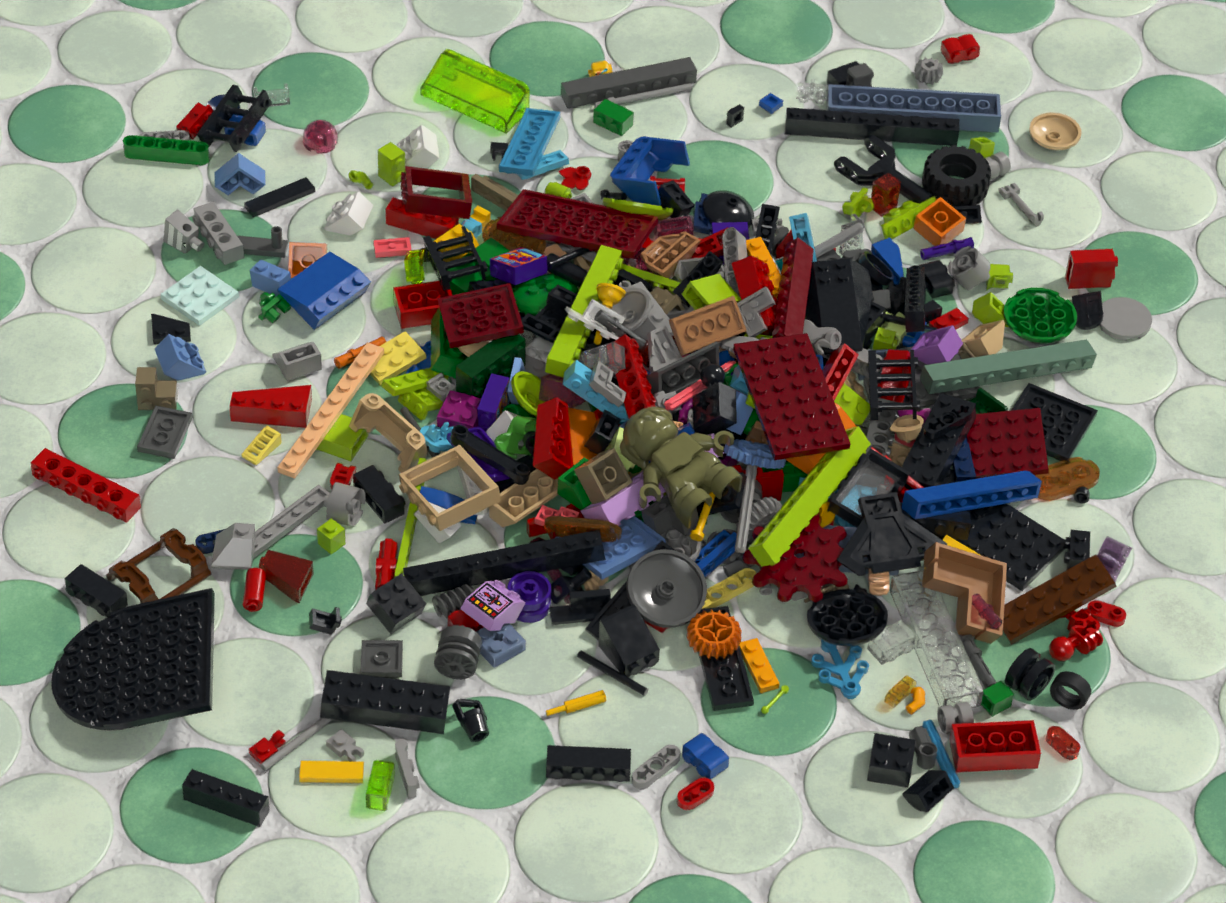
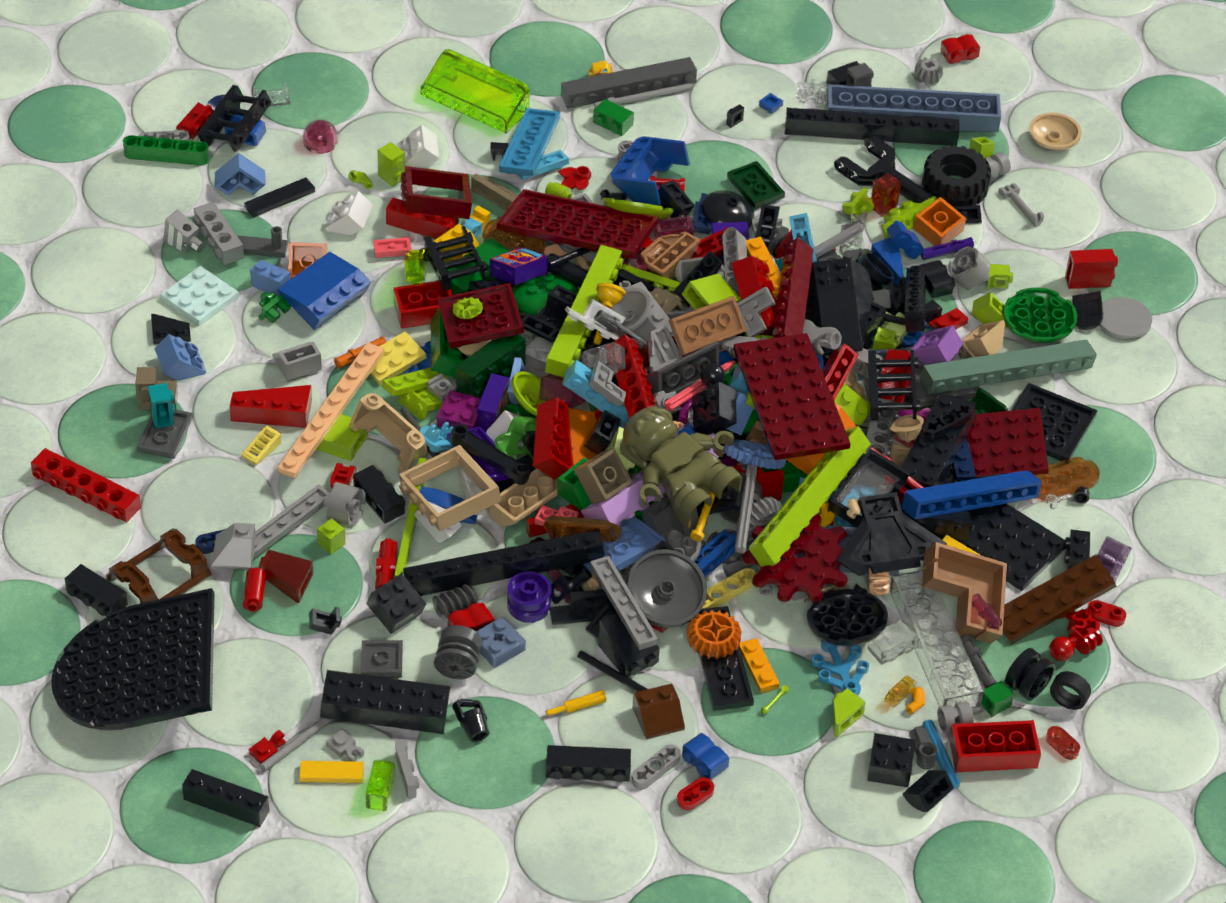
lavender piece [461,580,526,631] -> none
none -> teal brick [148,383,176,429]
none -> lime gear [453,297,483,319]
none -> light grey plate [590,556,658,650]
none -> reddish brown slope [632,683,685,739]
none -> dark green plate [727,161,785,209]
none -> lime slope [832,688,866,737]
none -> tan arm [846,498,860,519]
none -> blue brick [887,221,925,259]
none -> clear hand [1046,494,1070,509]

